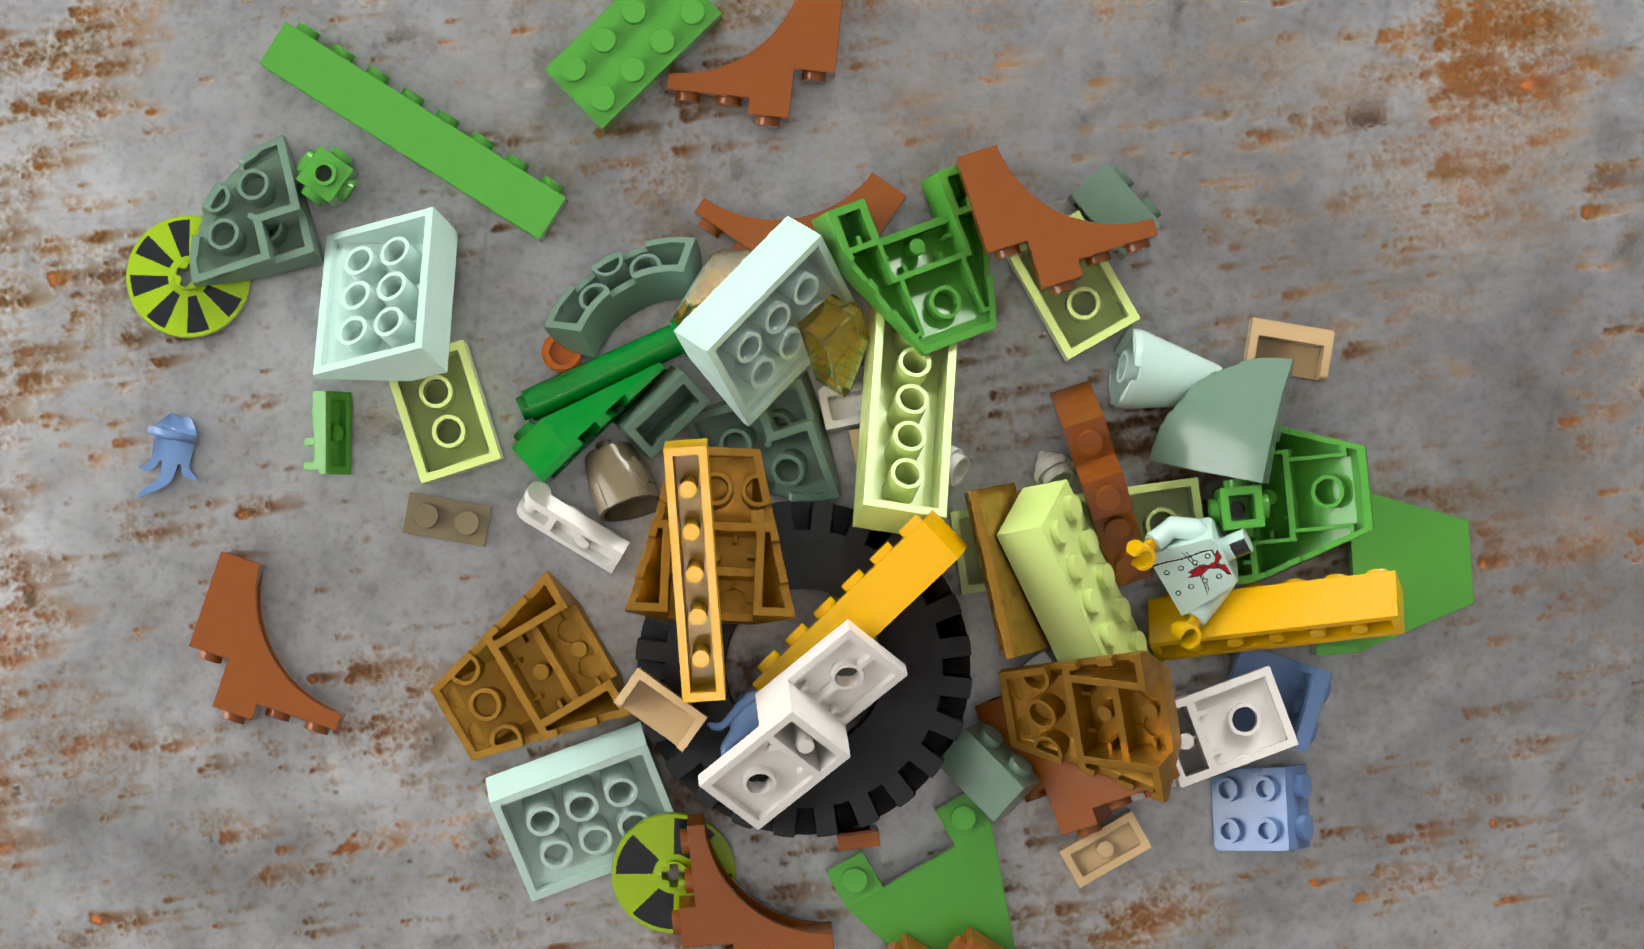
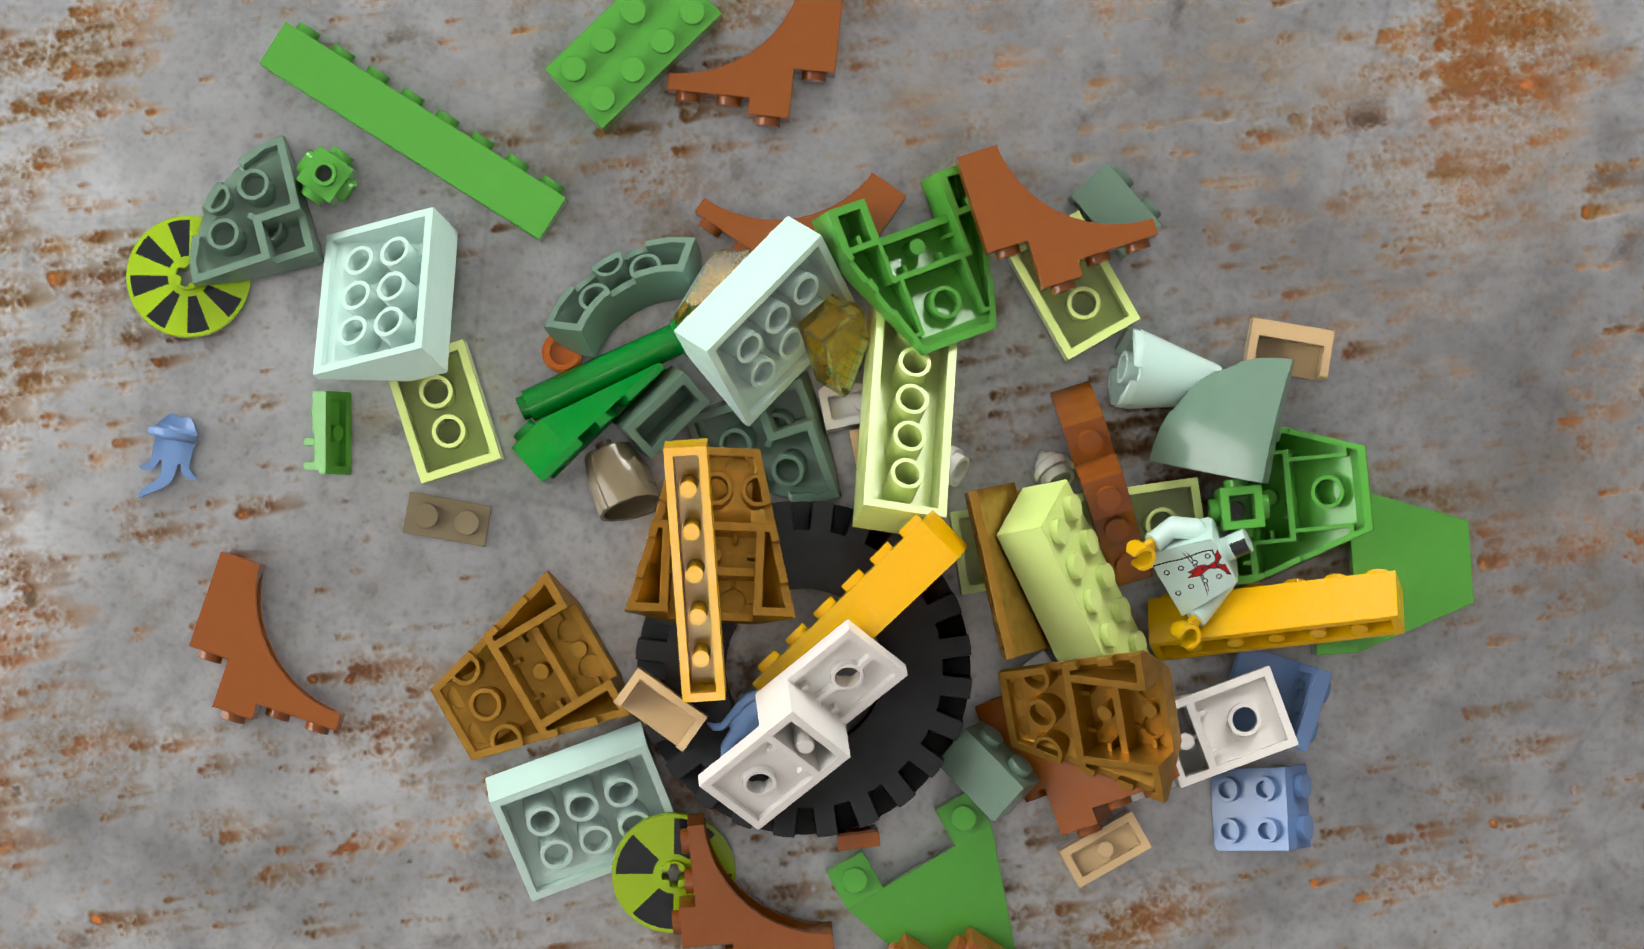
white plate [516,481,630,574] -> none

